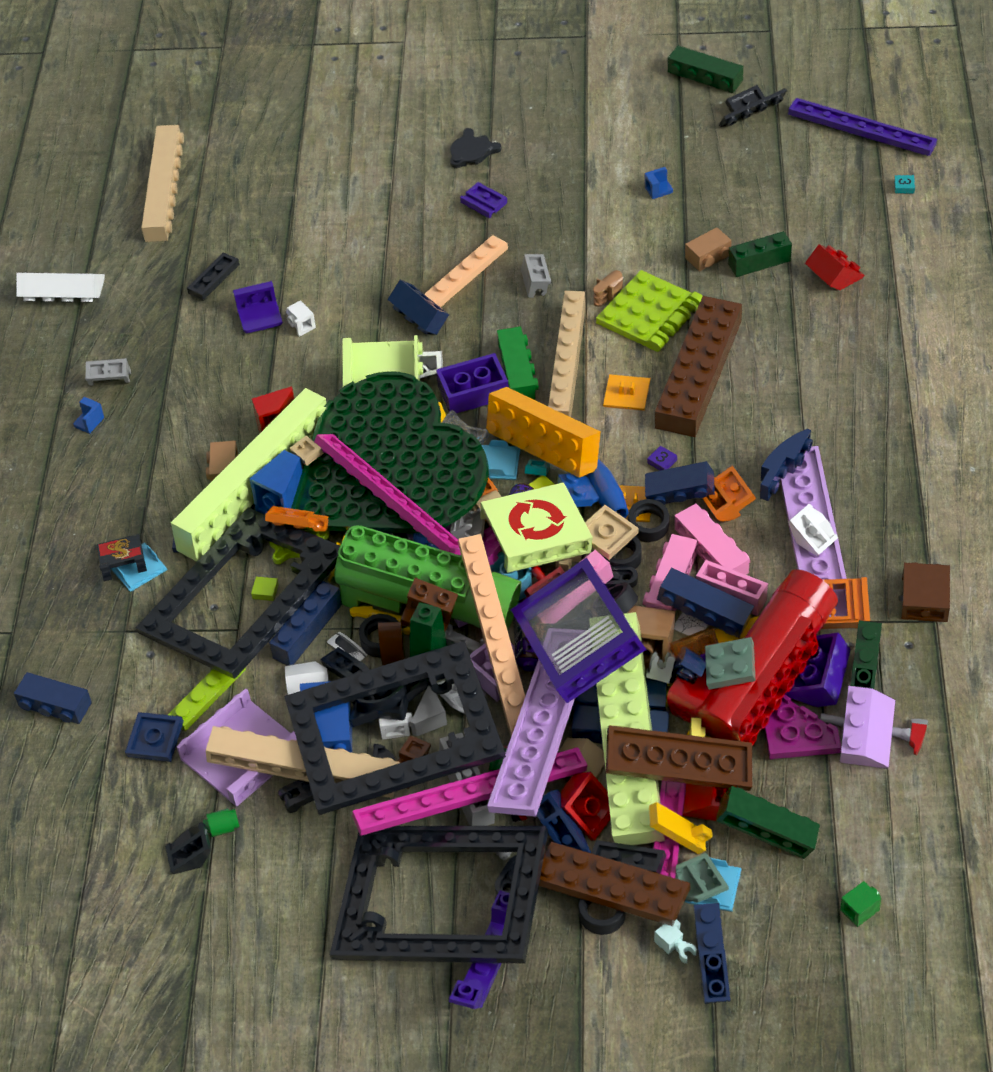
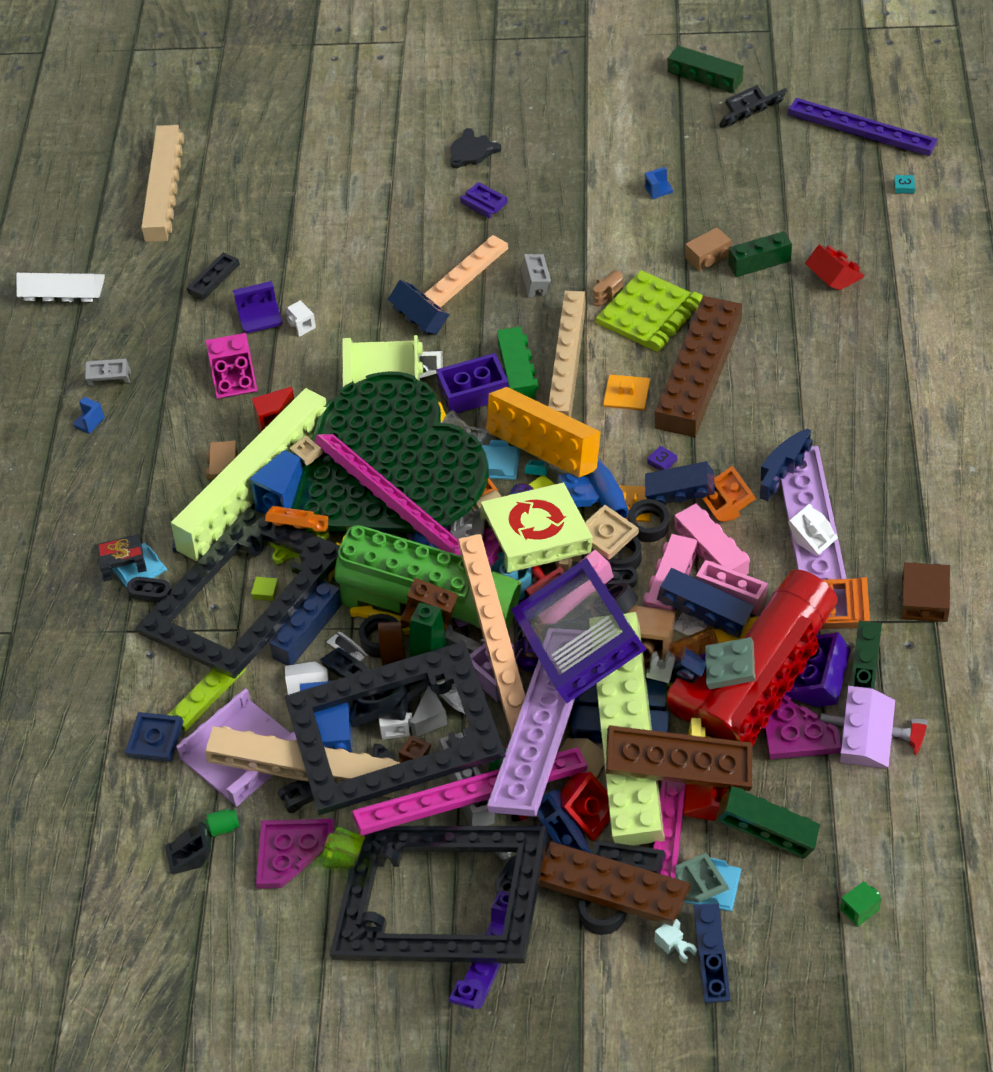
dark blue brick [14,672,92,724] -> none
yellow hinge [649,802,712,855] -> none
none -> black plate [127,577,171,602]
none -> dark pink slope [206,333,257,399]
none -> magenta plate [256,819,334,889]
none -> clear neon green slope [322,826,365,868]

